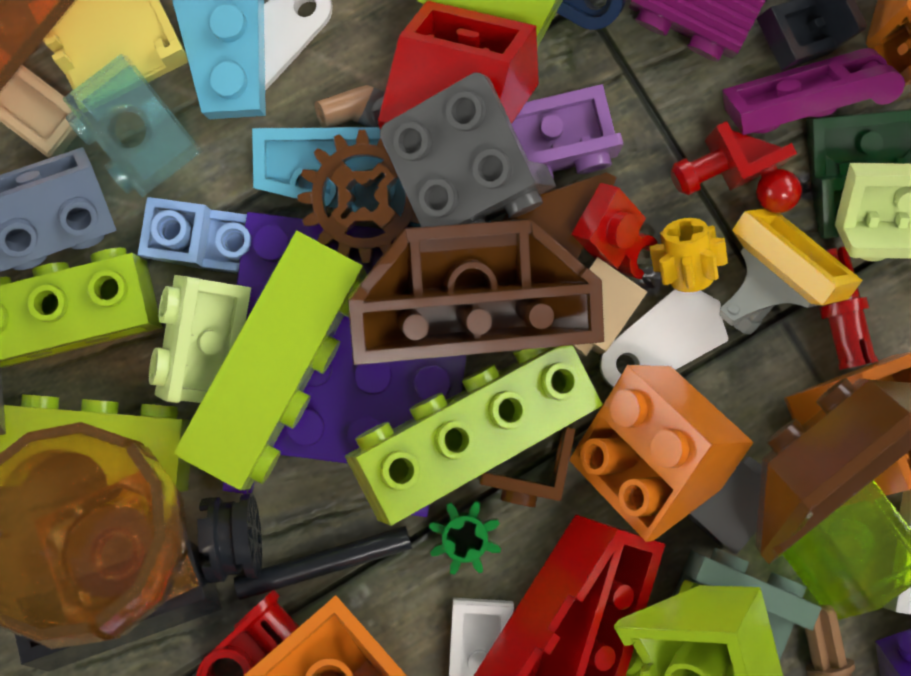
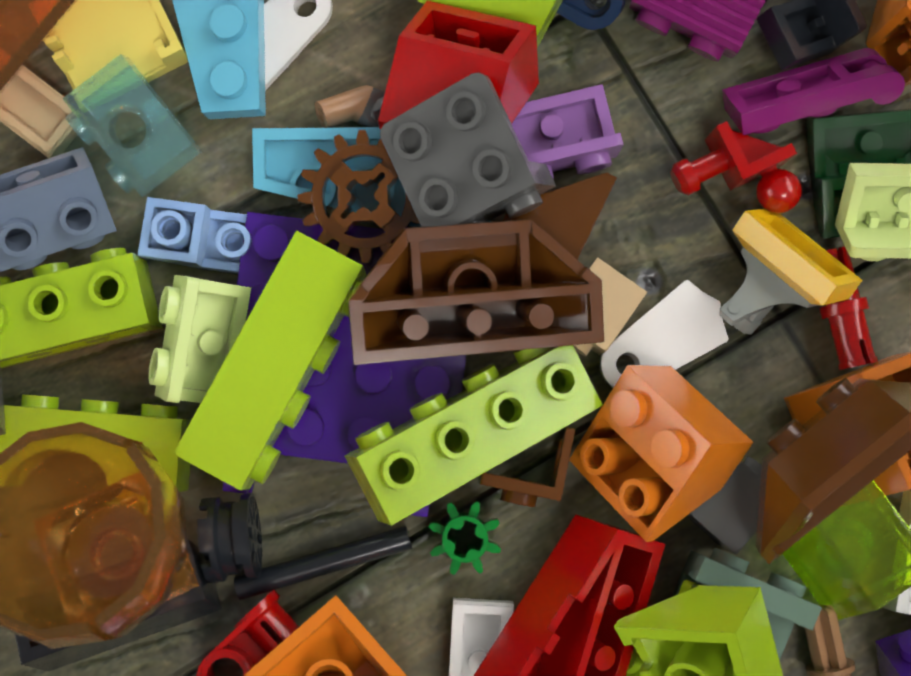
red plate [571,183,658,279] -> none
yellow gear [650,218,728,292] -> none

